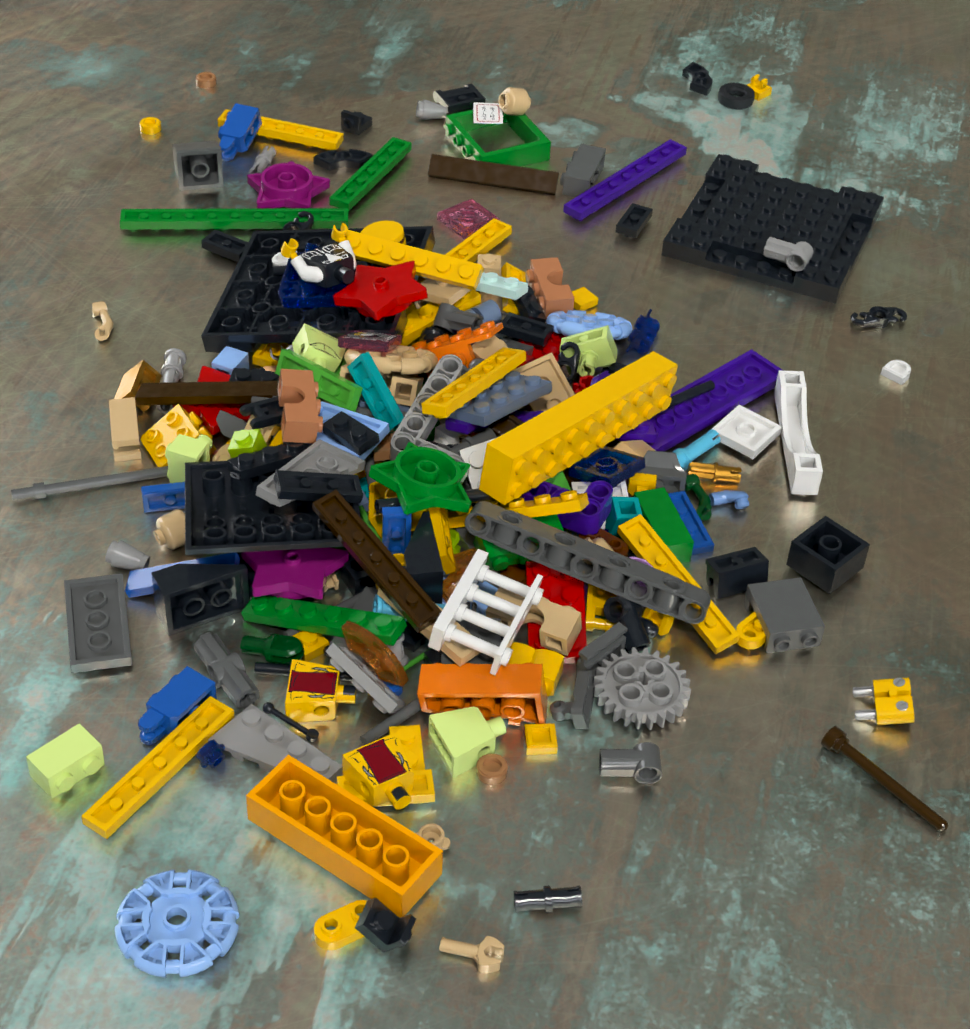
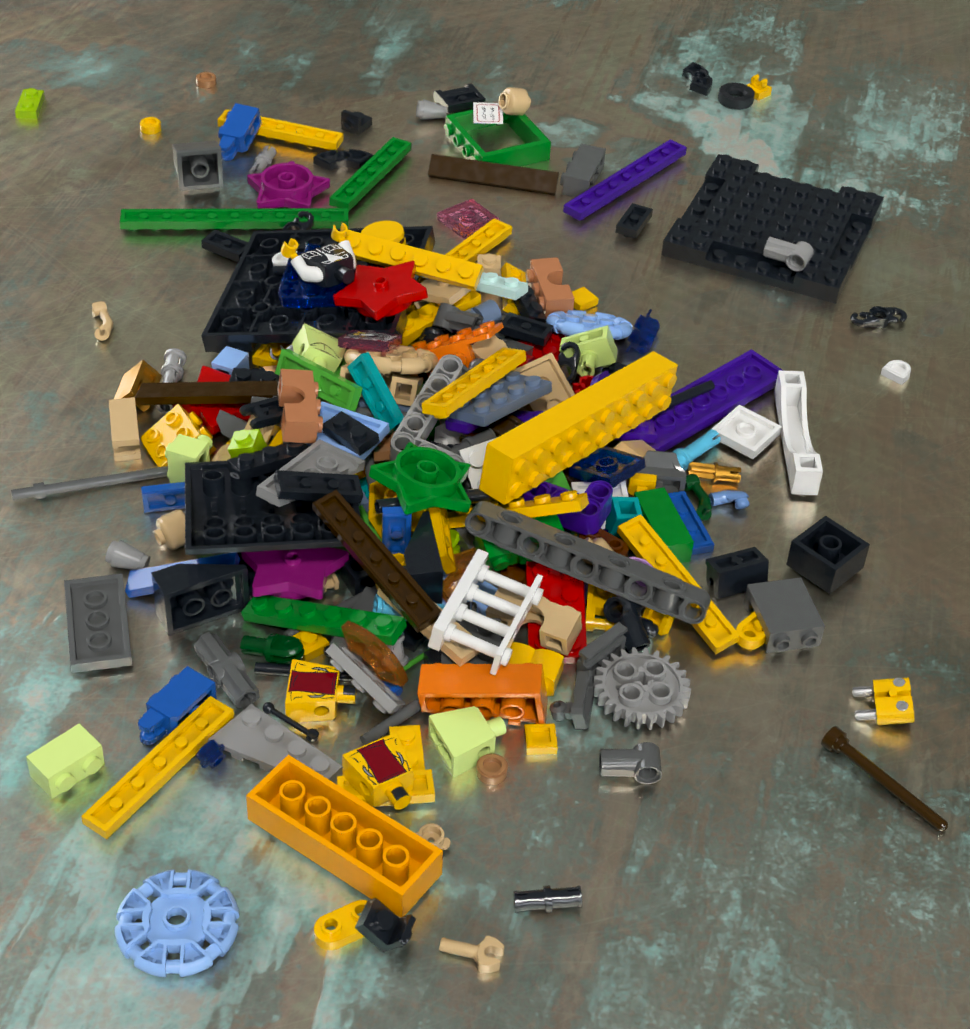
none -> lime plate [15,88,45,119]

